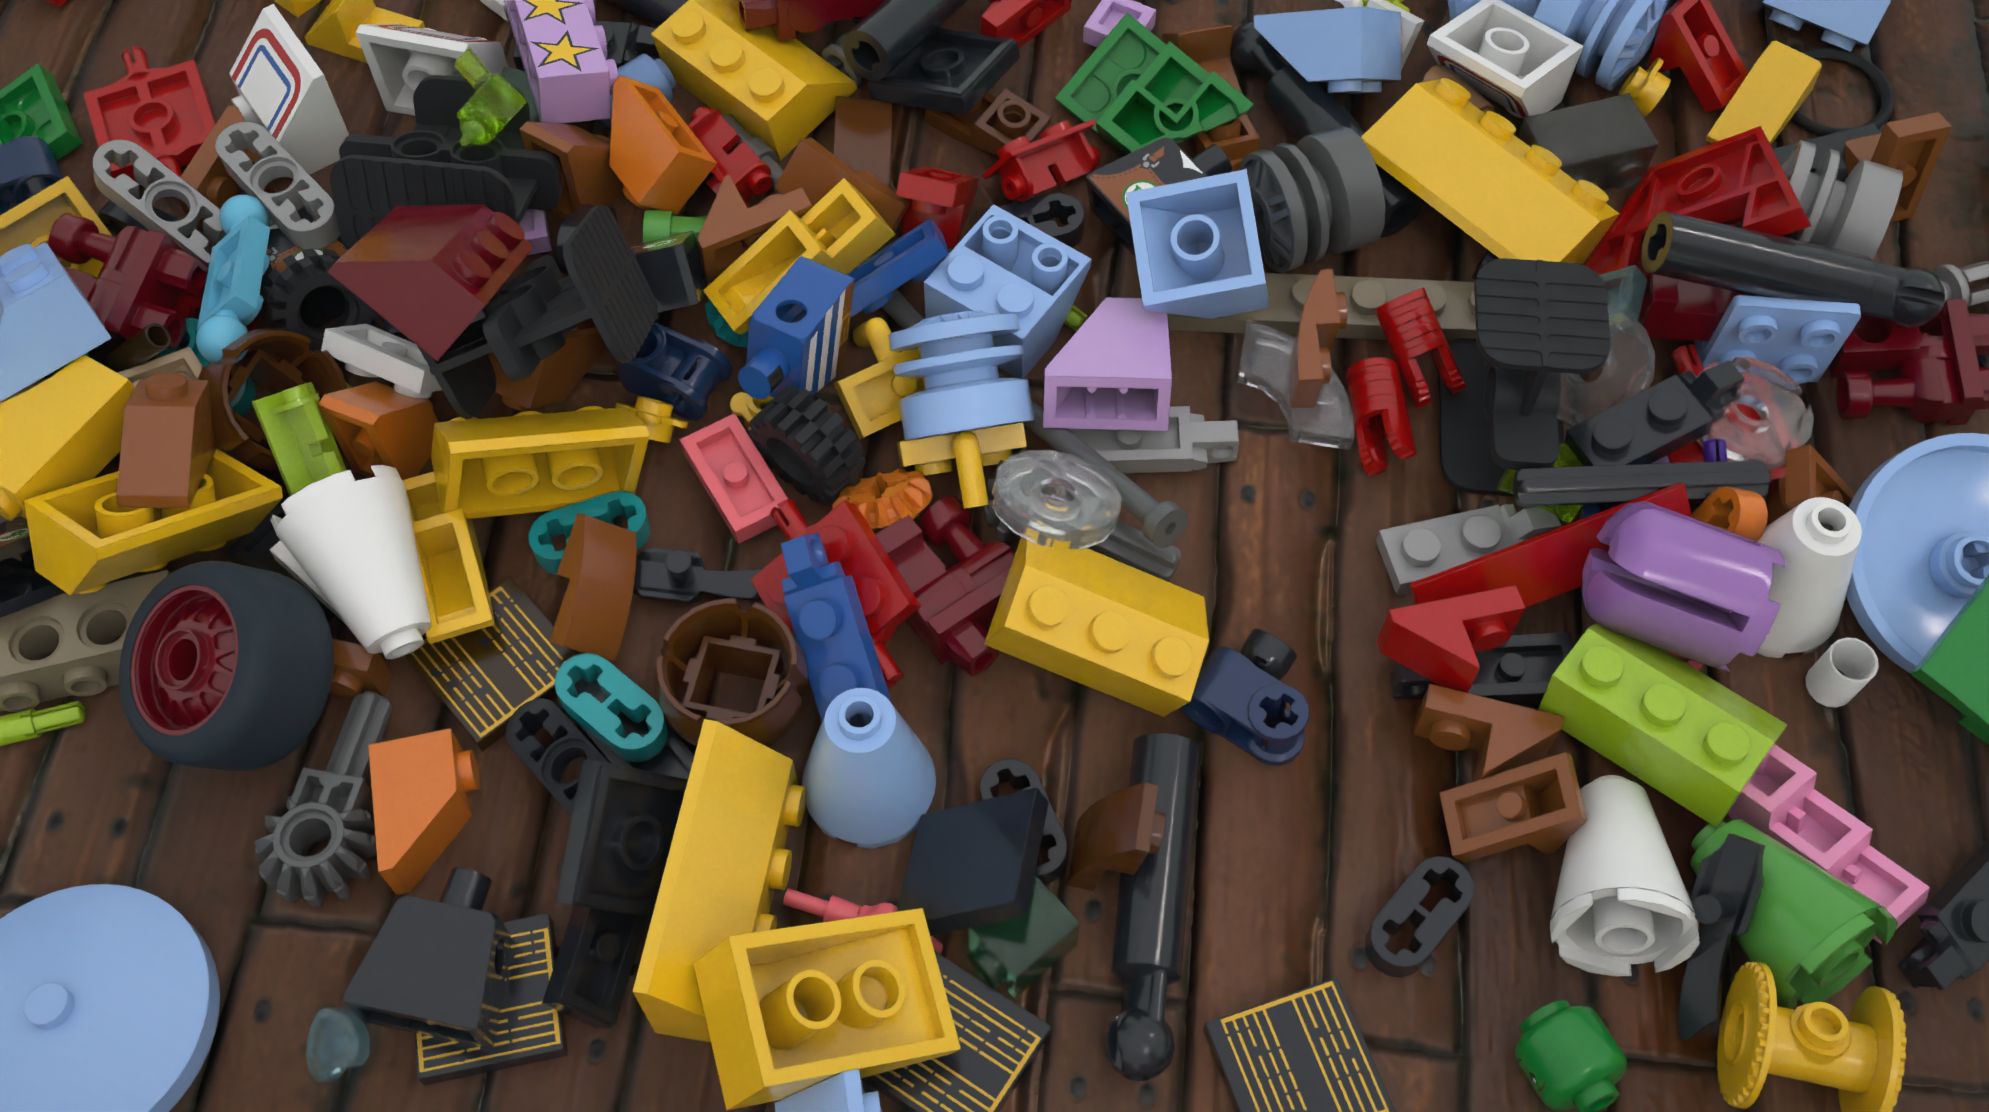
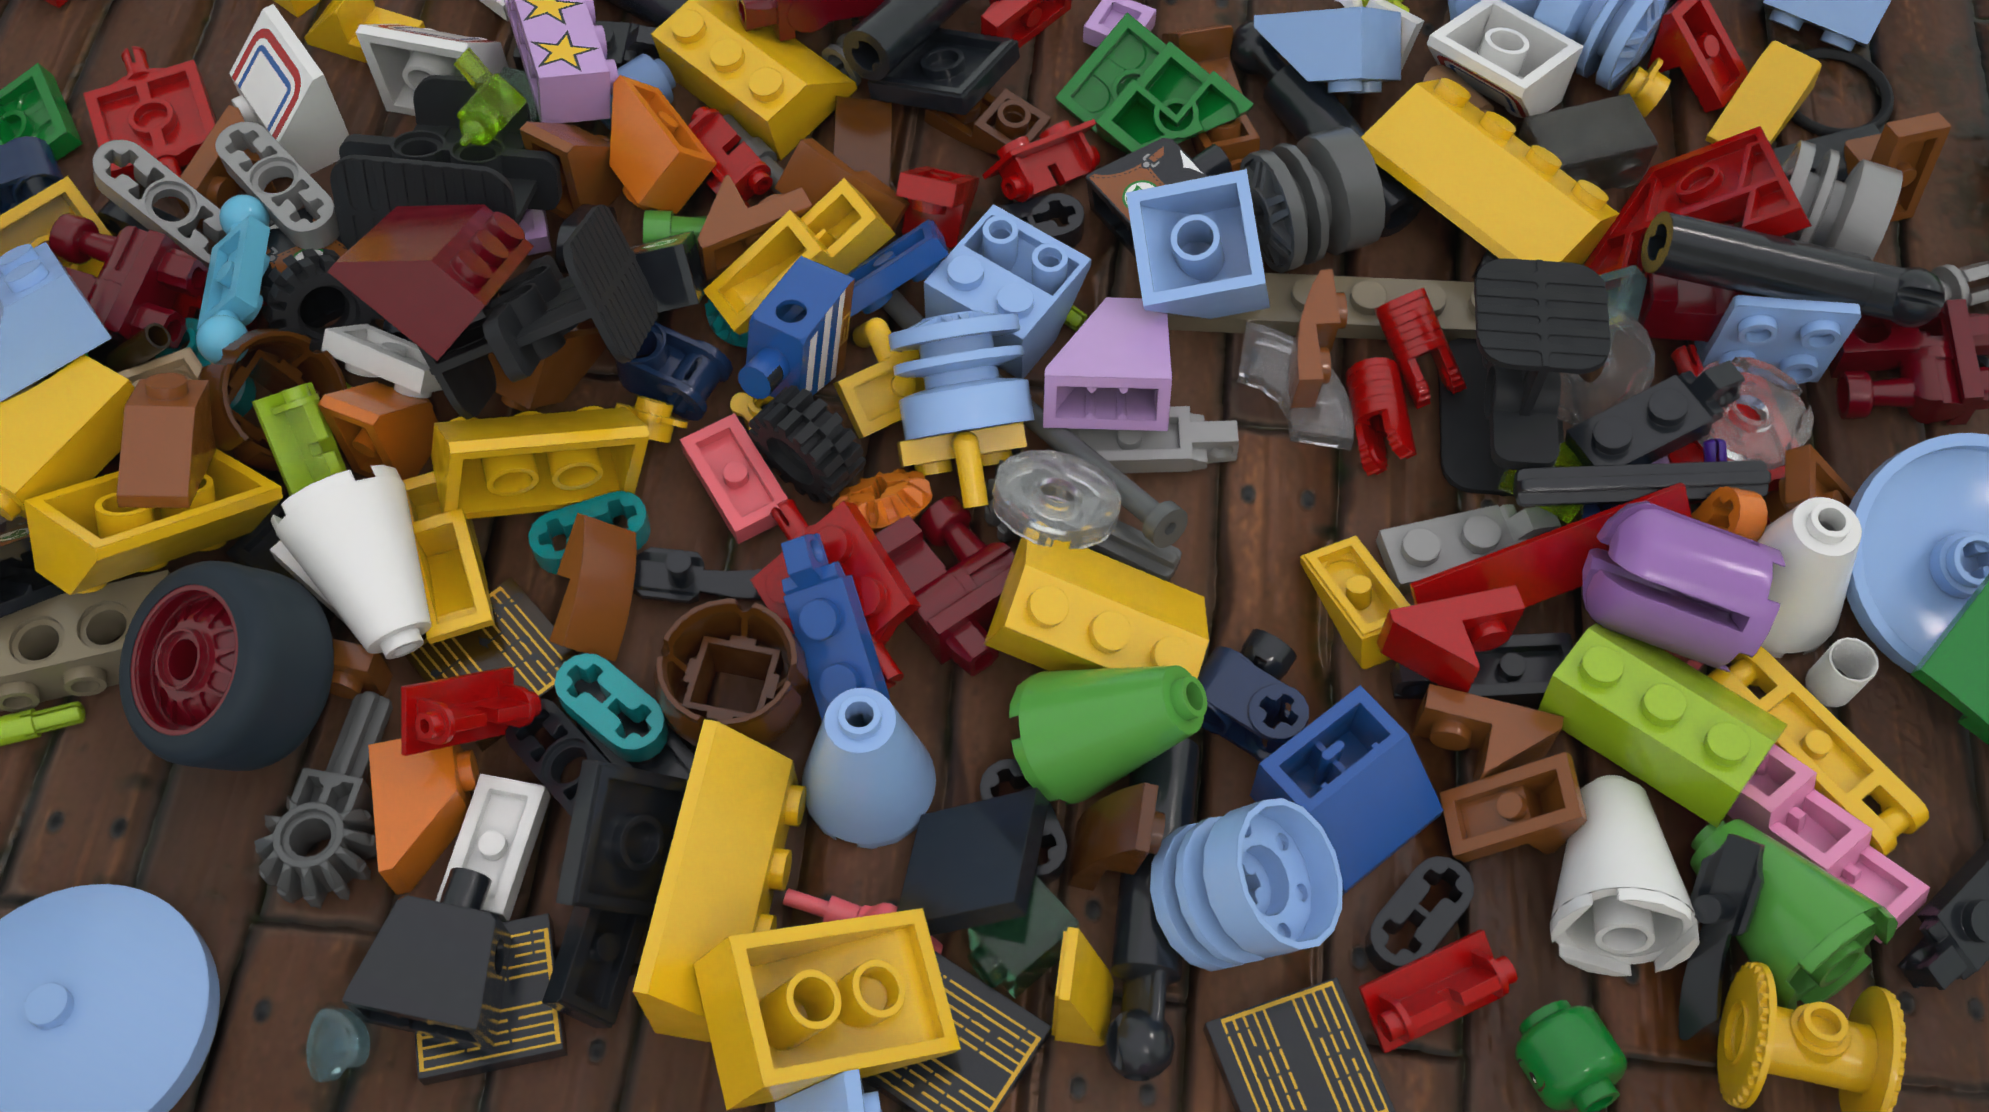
none -> red hinge [401,666,541,756]
none -> white plate [436,773,551,922]
none -> bright green cone [1009,665,1207,805]
none -> yellow slope [1052,927,1114,1047]
none -> light blue wheel [1150,798,1343,972]
none -> blue slope [1250,685,1443,896]
none -> yellow slope [1300,535,1411,669]
none -> red hinge [1358,929,1518,1053]
none -> yellow plate [1707,646,1929,856]

